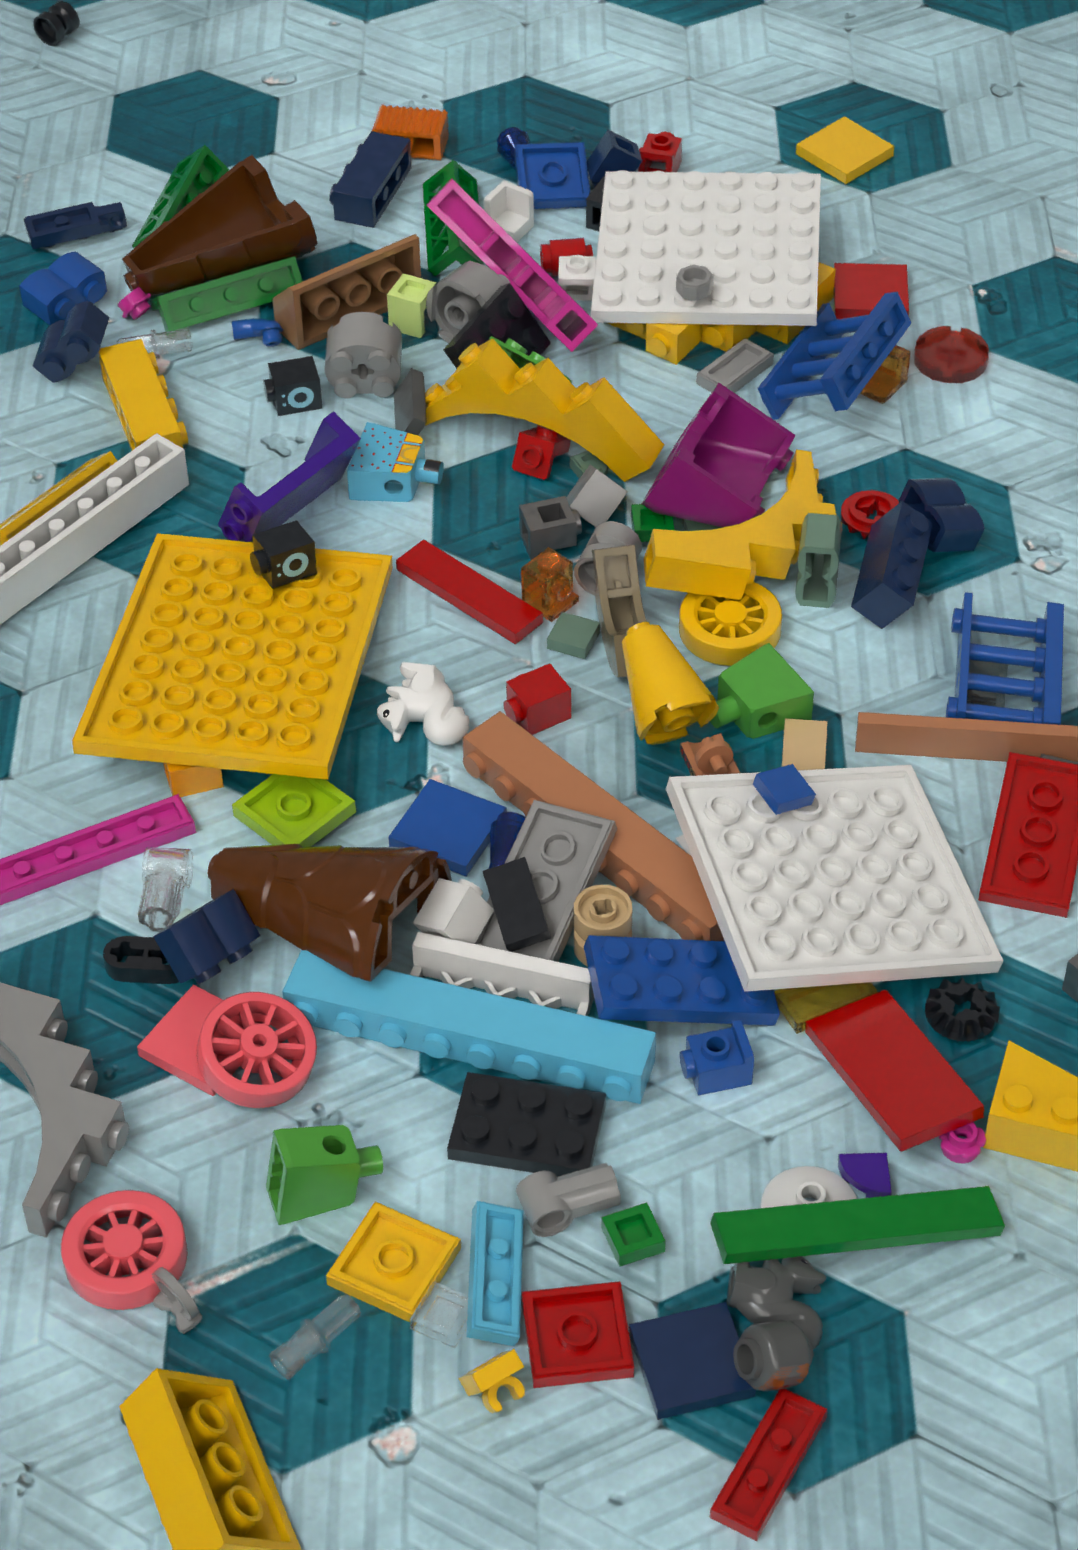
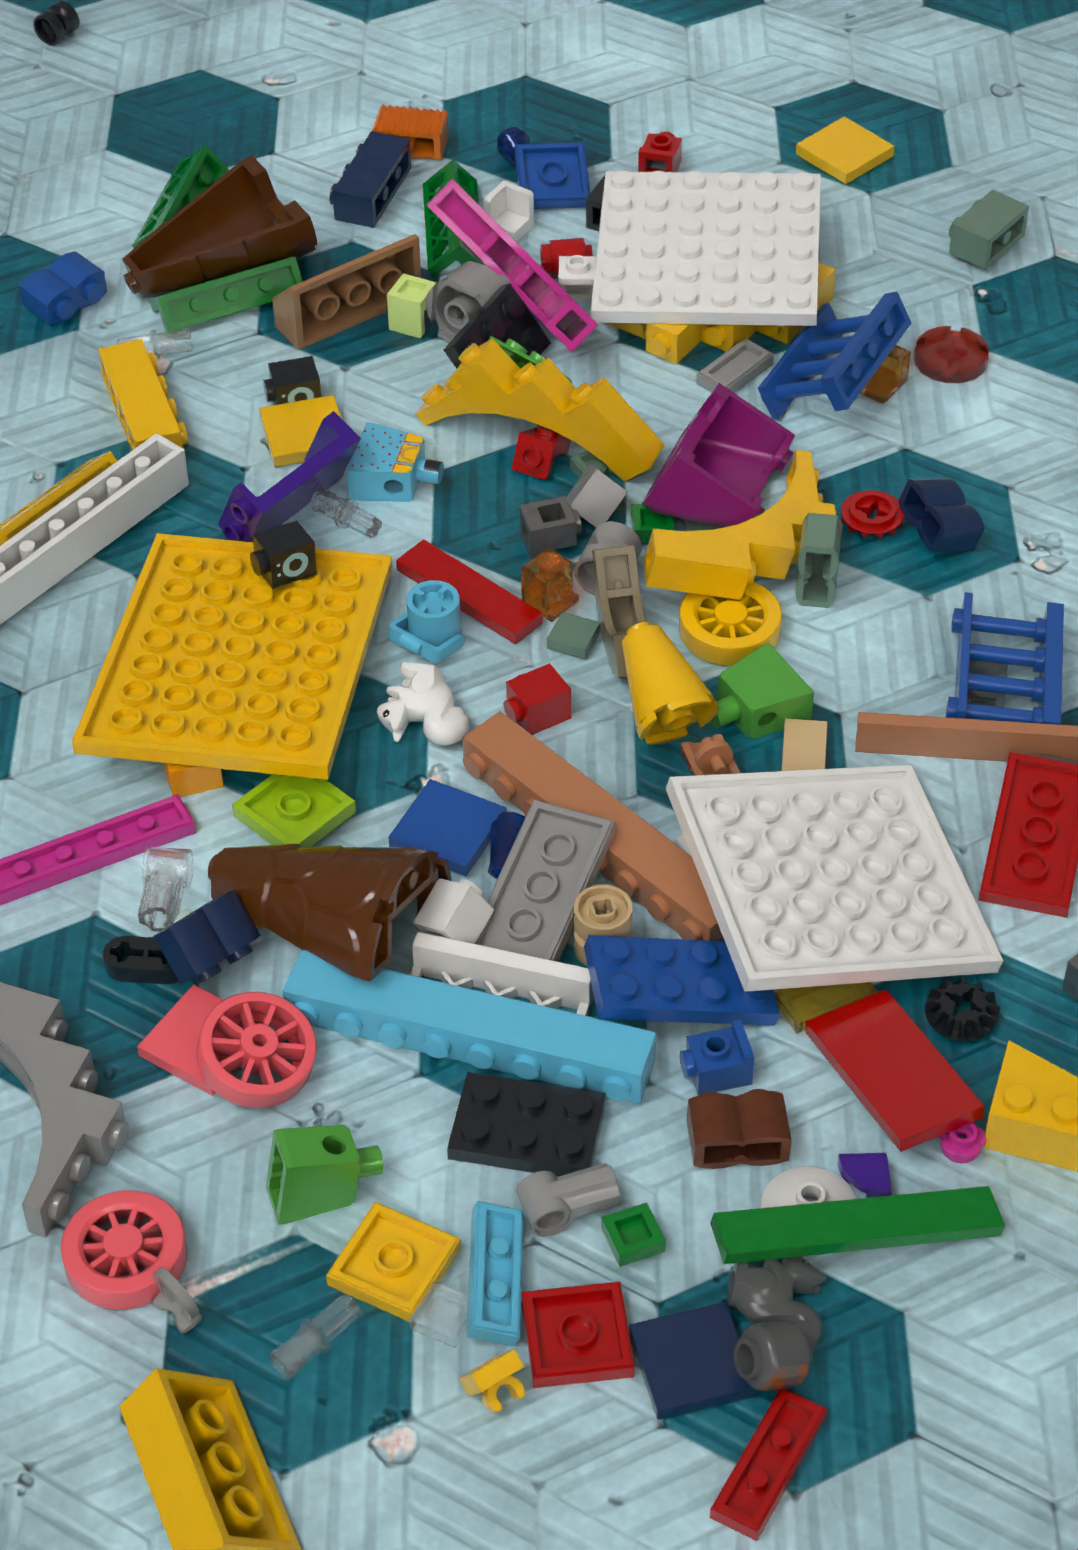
dark blue hinge [23,201,127,249] -> none
dark blue brick [32,301,109,383] -> none
dark pink plate [117,287,151,320] -> none
blue arm [232,318,283,346] -> none
light grey brick [325,312,402,398] -> none
dark grey tile [394,368,426,435] -> none
black tile [482,857,551,952] -> none
dark blue brick [587,130,642,186] -> none
light grey tile [676,265,713,301] -> none
blue tile [753,764,816,815] -> none
red tile [834,263,909,319] -> none
dark blue brick [851,501,933,629] -> none
none -> yellow tile [259,395,341,467]
none -> clear axle [311,488,382,538]
none -> medium azure piece [388,580,465,663]
none -> copper brick [686,1089,792,1169]
none -> sand green brick [949,190,1029,269]

